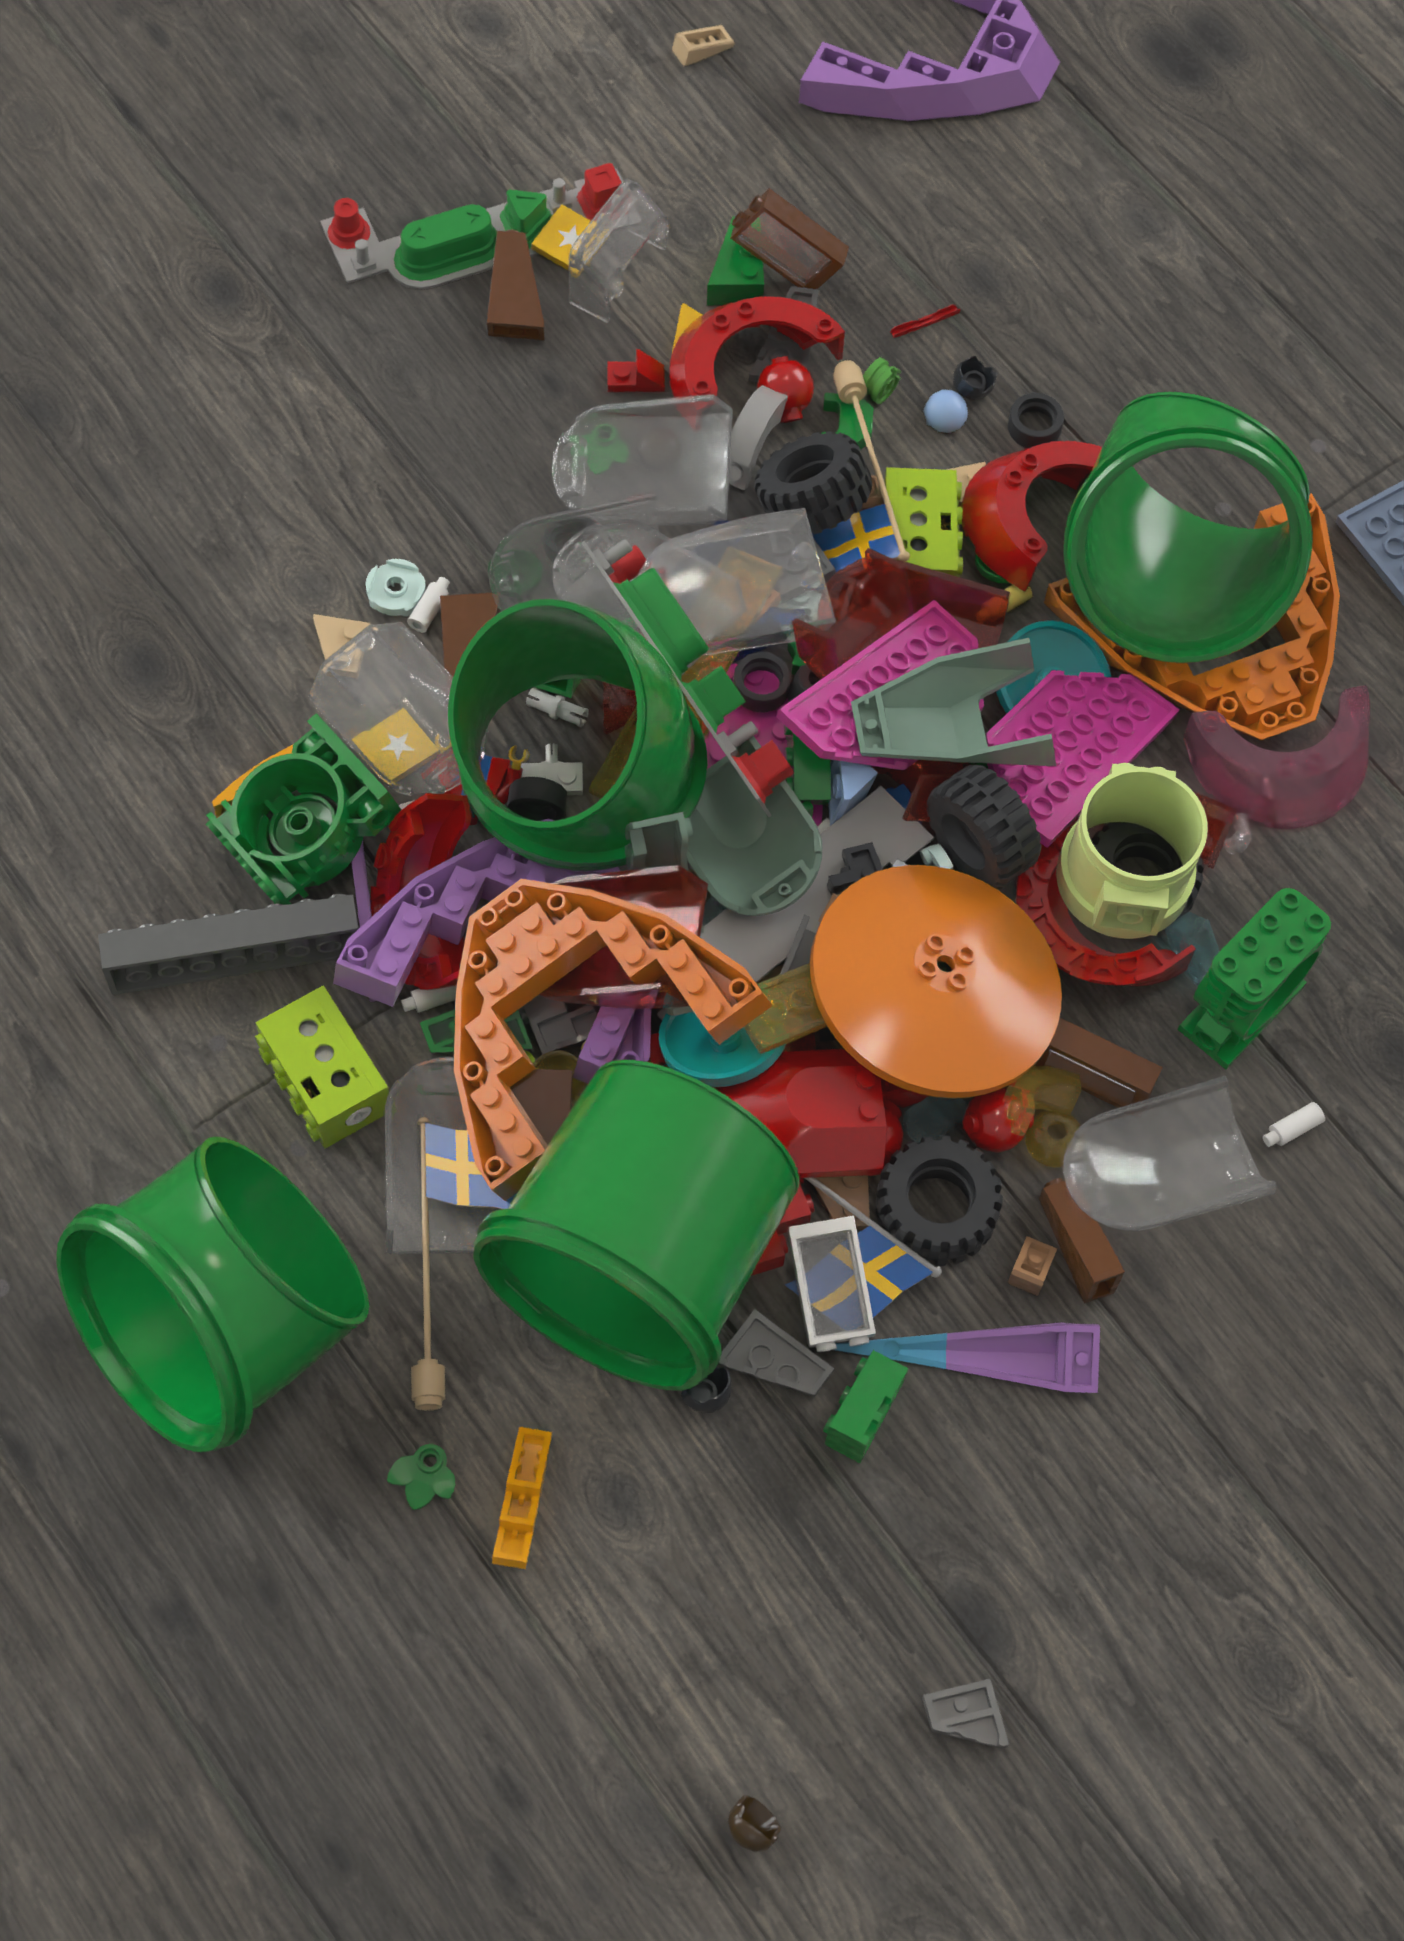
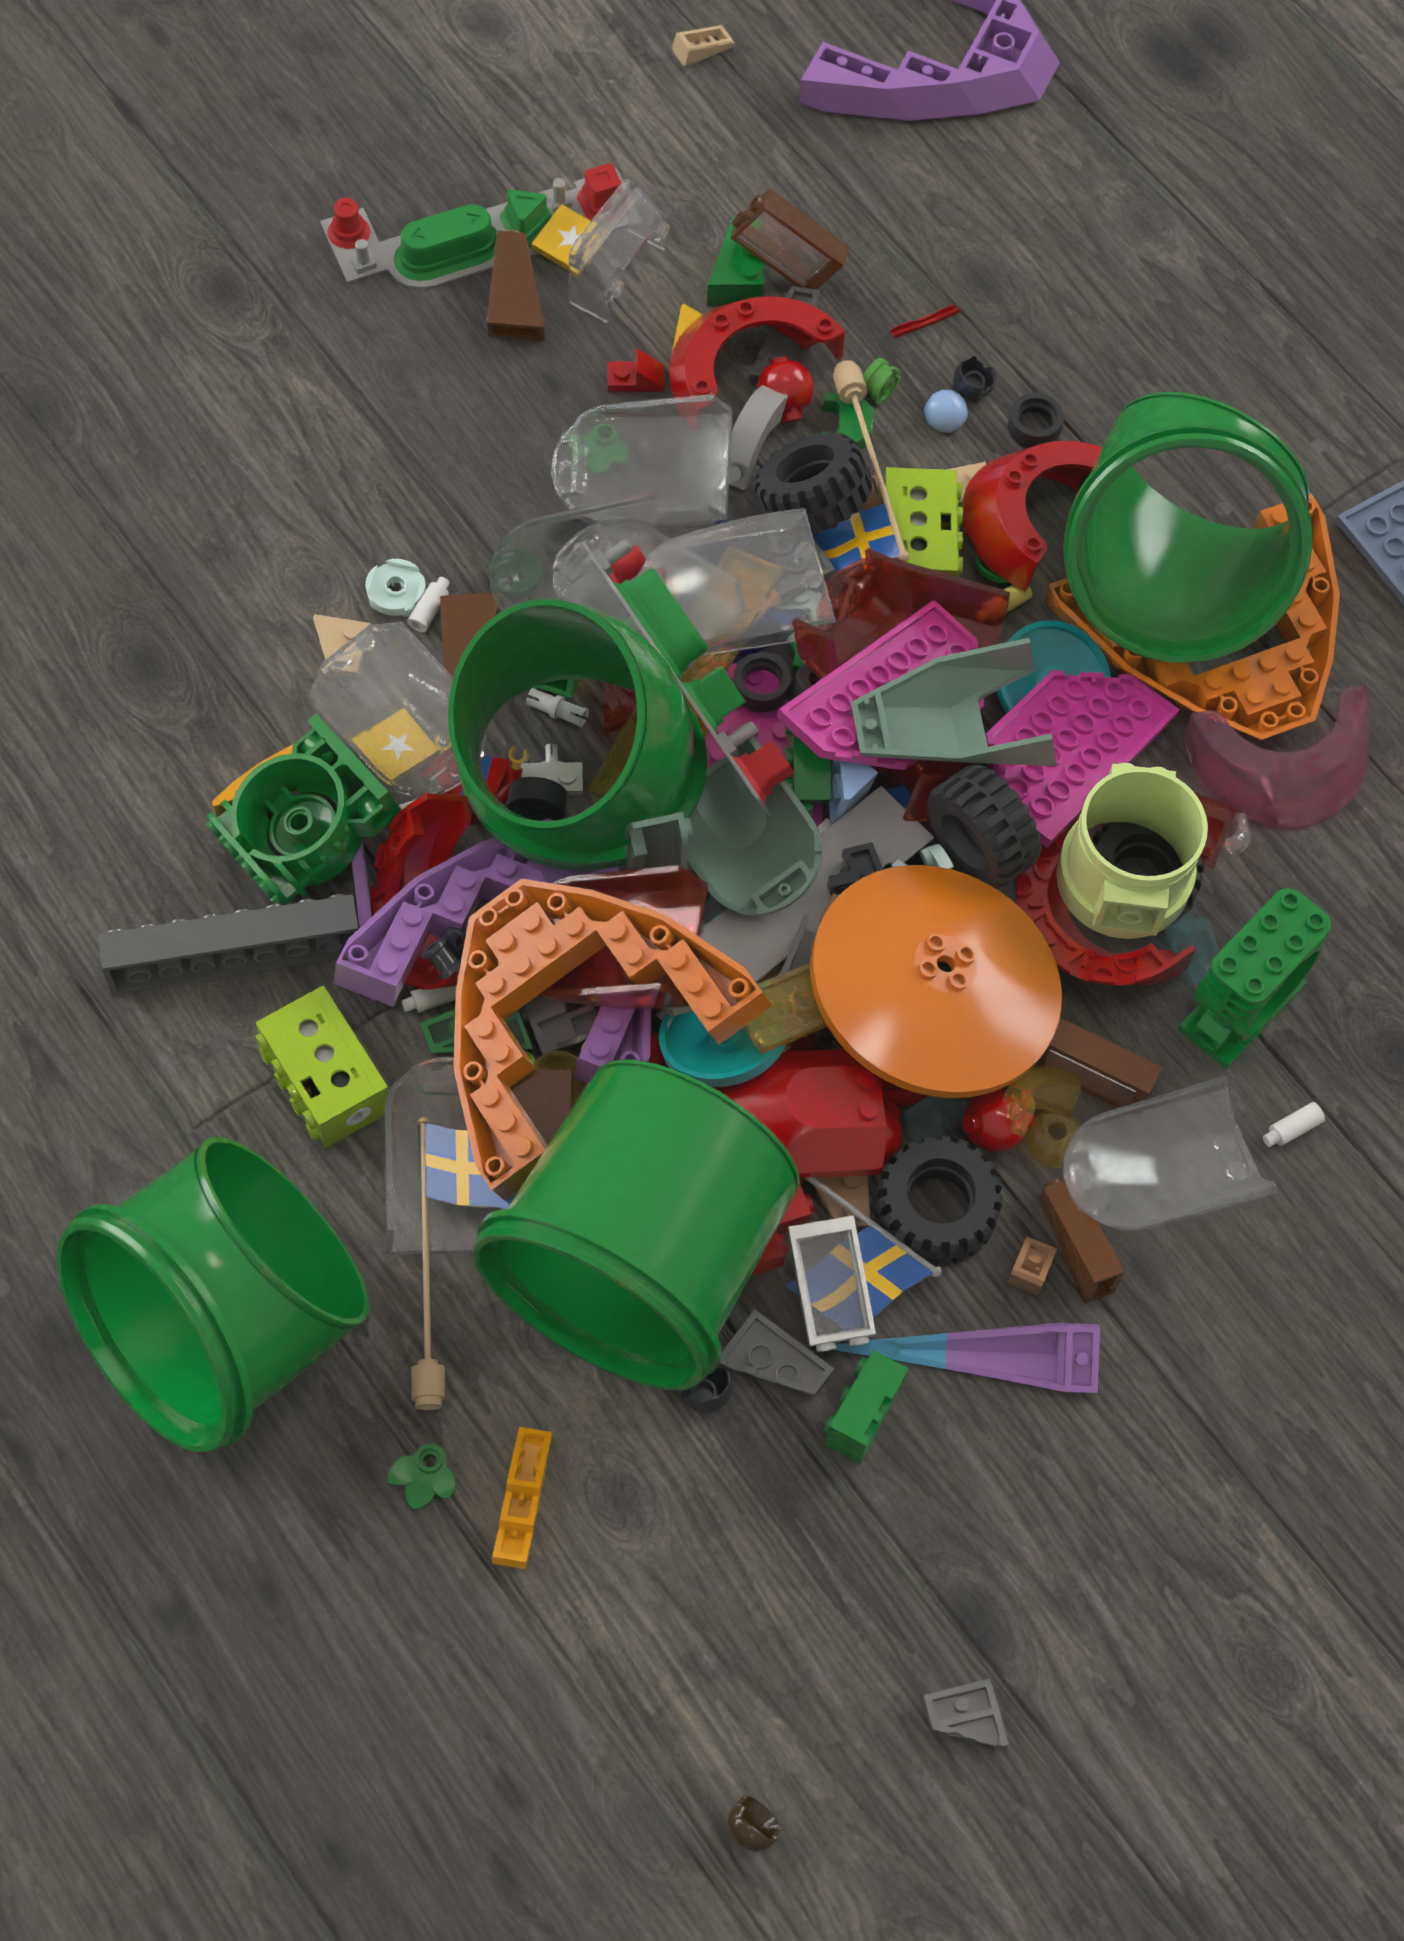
none -> black connector [421,927,466,980]

